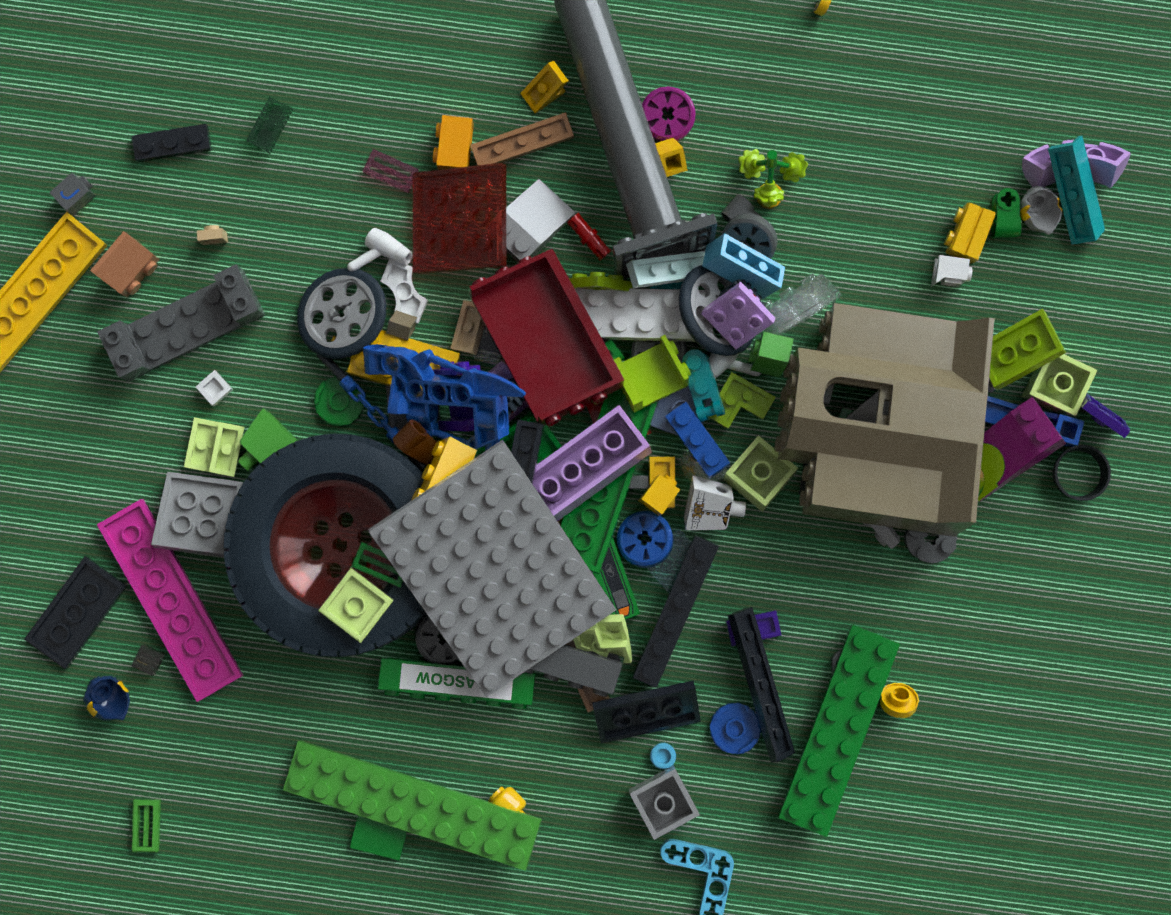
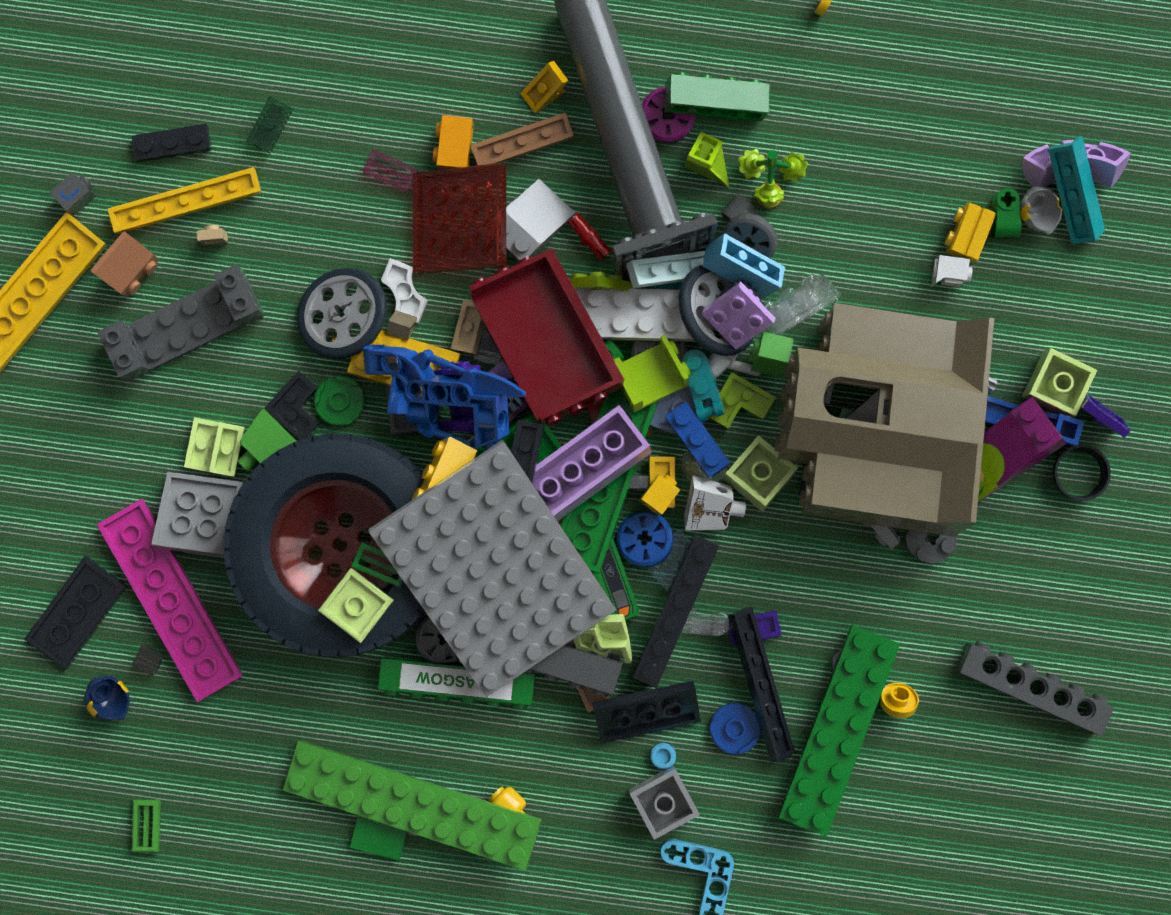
white plate [196,370,233,406] -> none
blue piece [316,354,427,471] -> none
white piece [347,228,413,271] -> none
reddish brown piece [393,419,437,465] -> none
yellow brick [655,138,688,177] -> none
lime plate [989,309,1066,391] -> none
none -> yellow plate [108,167,262,234]
none -> black plate [264,371,320,440]
none -> brick [665,72,769,121]
none -> clear leg [681,607,731,636]
none -> lime slope [685,132,730,188]
none -> dark grey brick [955,641,1114,736]

